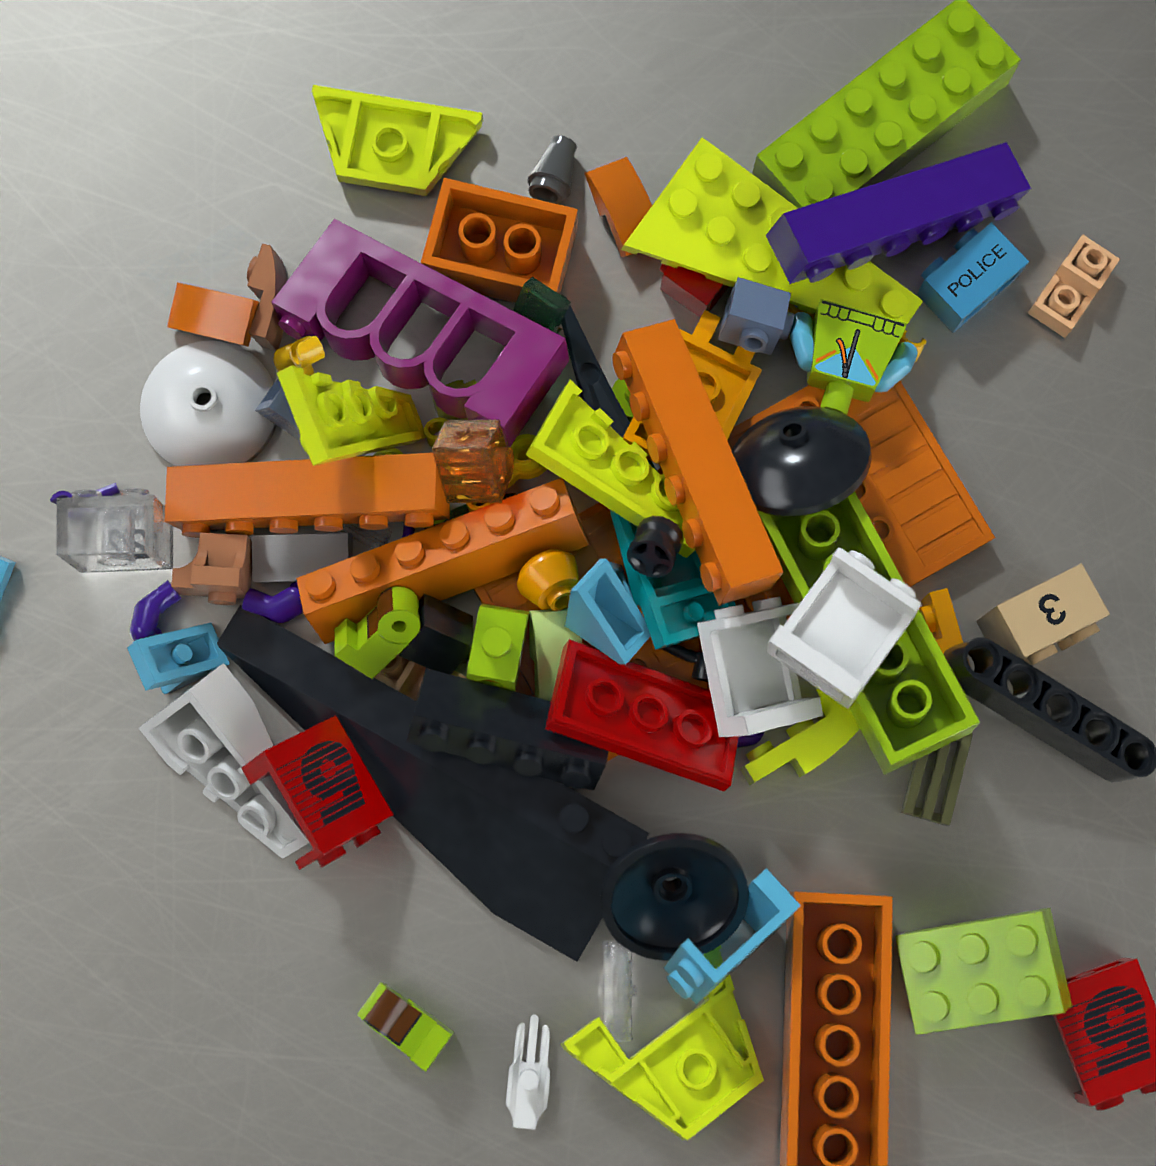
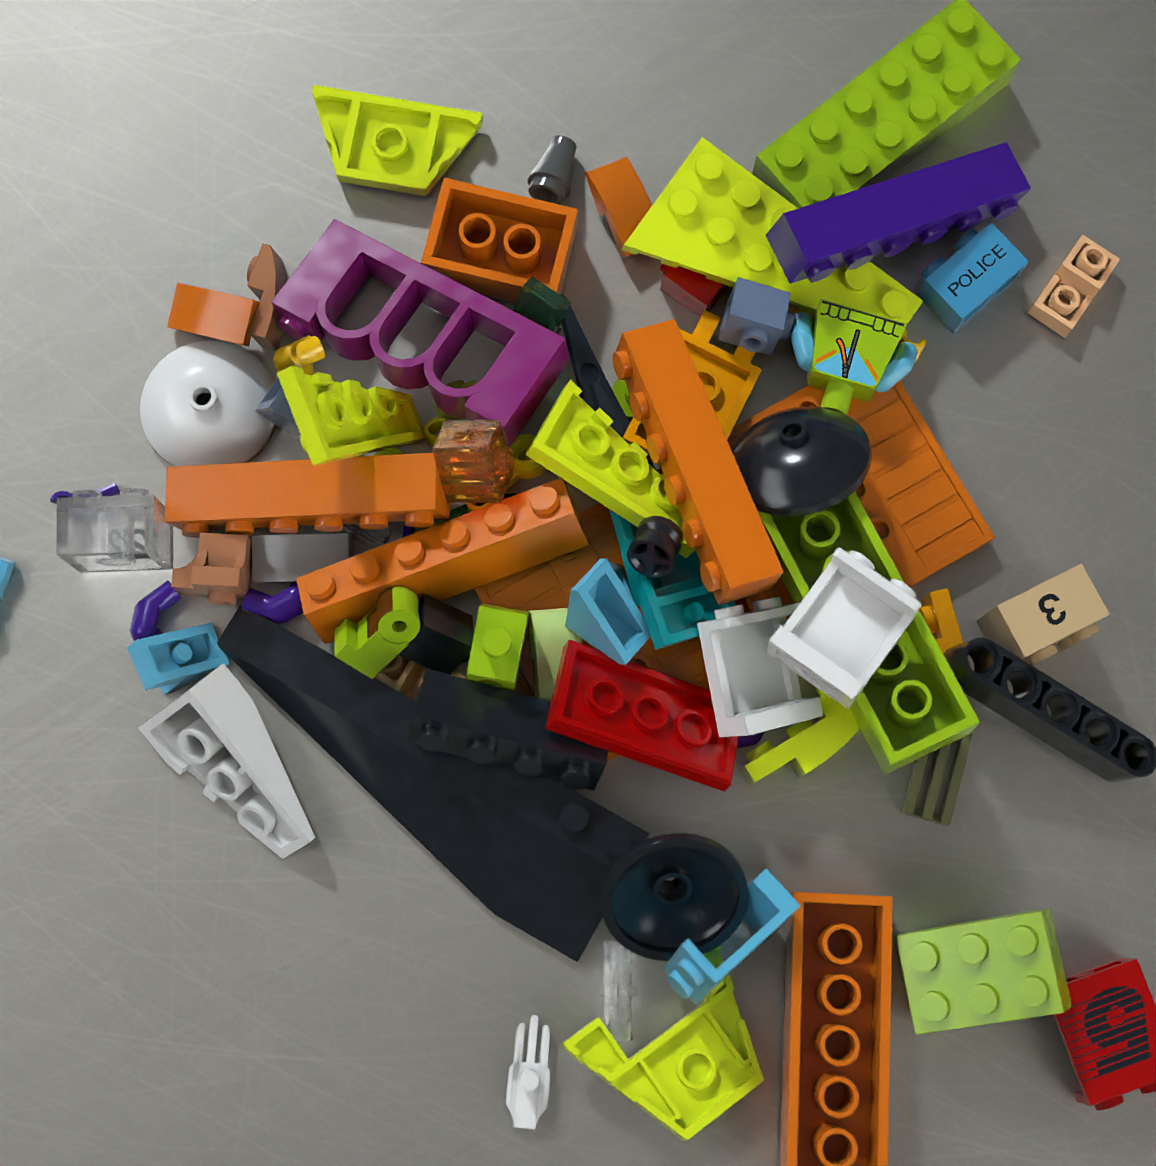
red panel [241,715,394,870] -> none
leg [357,981,454,1072] -> none
light orange cone [517,549,579,611] -> none
black hand [661,644,709,683] -> none

